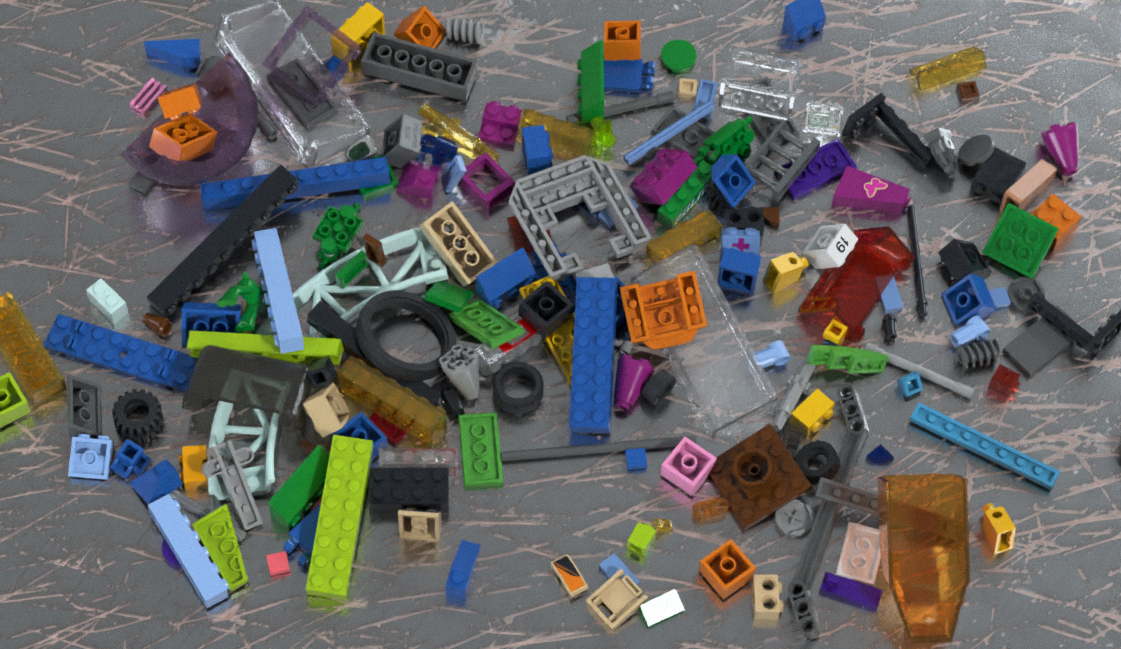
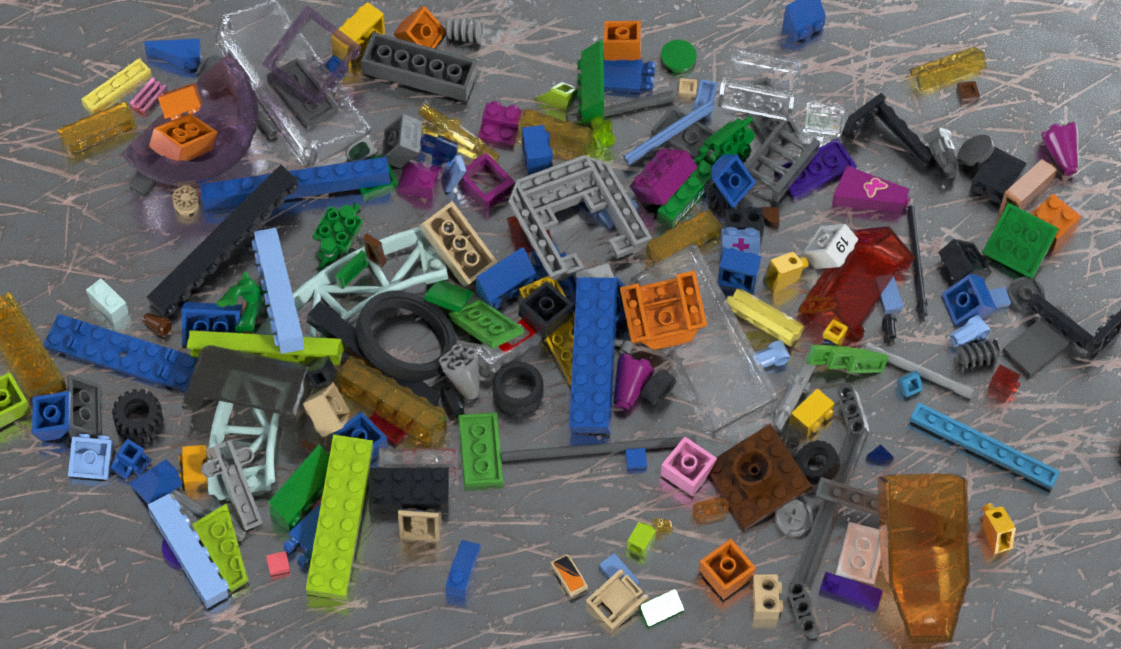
none -> blue slope [32,391,71,441]
none -> clear yellow brick [57,101,137,156]
none -> light yellow tile [81,58,151,114]
none -> tan wheel [172,186,200,216]
none -> lime slope [533,82,578,112]
none -> light yellow brick [725,289,806,347]

